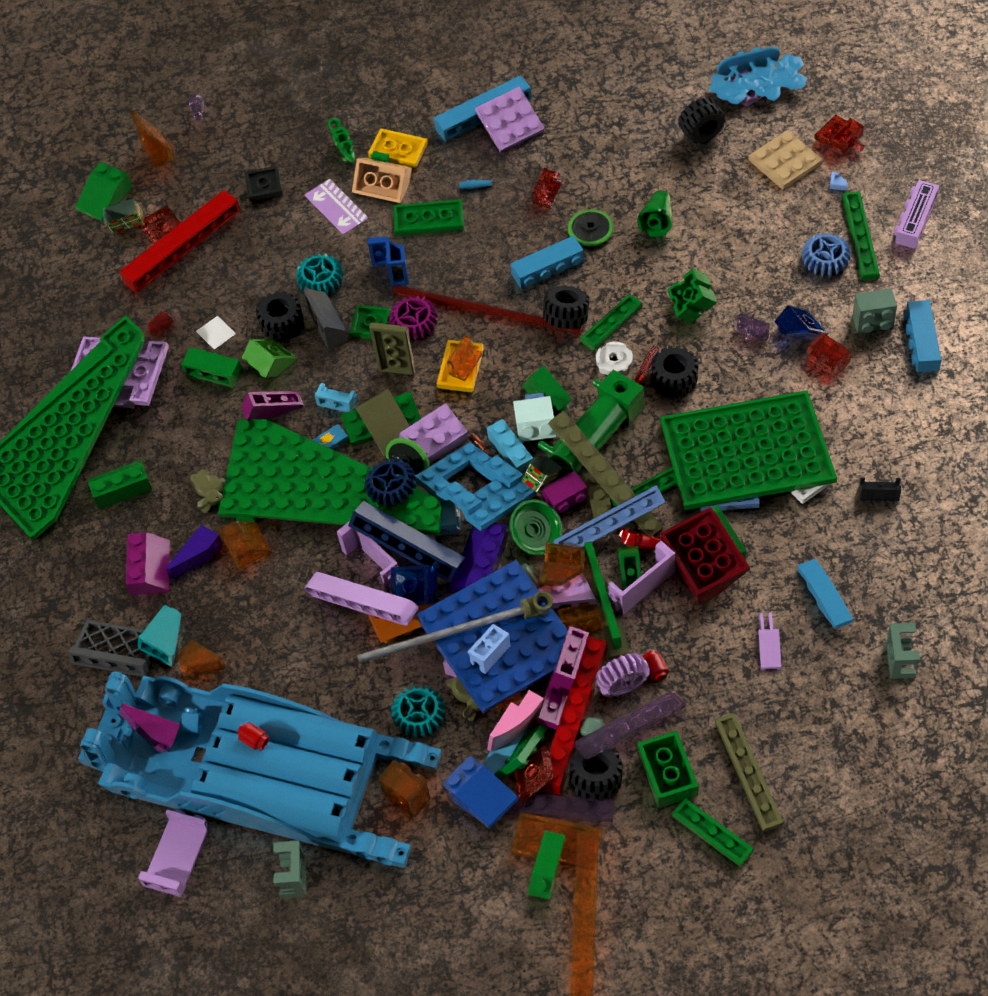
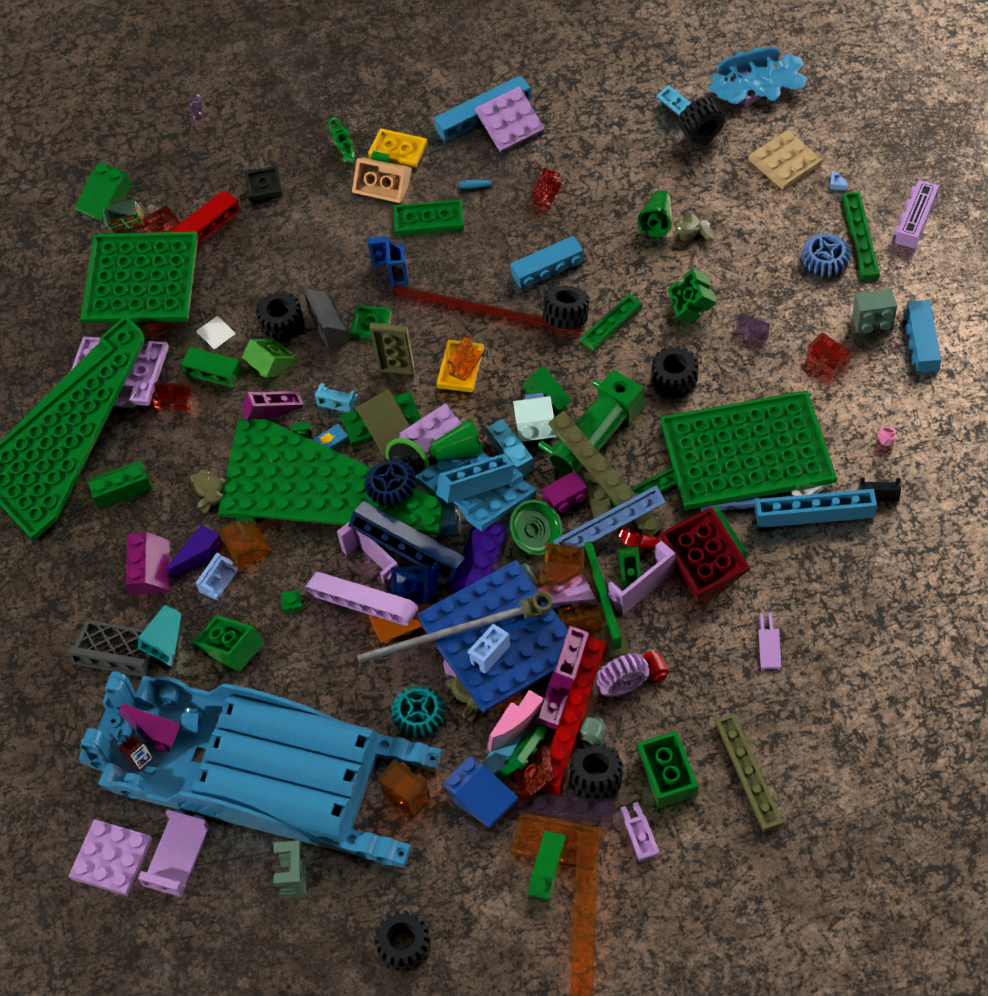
clear orange slope [130,110,173,167] -> none
clear orange slope [176,639,226,676] -> none
red brick [237,722,270,751] -> none
teal gear [296,253,344,296] -> none
lavender sticker [305,179,368,234] -> none
magenta gear [389,295,438,341] -> none
piece [521,456,562,492] -> none
pearl dark grey wheel [568,210,614,246] -> none
clear purple tile [574,690,686,760] -> none
white plate [596,342,633,375] -> none
clear red tile [634,345,659,384] -> none
green plate [672,798,754,867] -> none
clear blue slope [774,305,829,336] -> none
dark azure slope [797,559,853,629] -> none
clear red plate [814,115,865,155] -> none
sand green panel [886,623,920,679] -> none
none -> lavender plate [68,819,152,896]
none -> green plate [80,232,198,324]
none -> clear red brick [118,734,154,771]
none -> clear red hinge [152,381,195,411]
none -> green slope [192,615,265,671]
none -> light blue hinge [196,553,238,600]
none -> green plate [281,590,303,613]
none -> green plate [291,422,312,436]
none -> black tyre [374,910,431,972]
none -> green cone [428,419,484,461]
none -> dark azure brick [437,454,514,504]
none -> lavender hinge [621,802,659,862]
none -> medium azure hinge [656,85,691,116]
none -> olive animal [673,213,715,242]
none -> dark azure brick [755,489,877,528]
none -> bright pink plate [877,427,897,446]

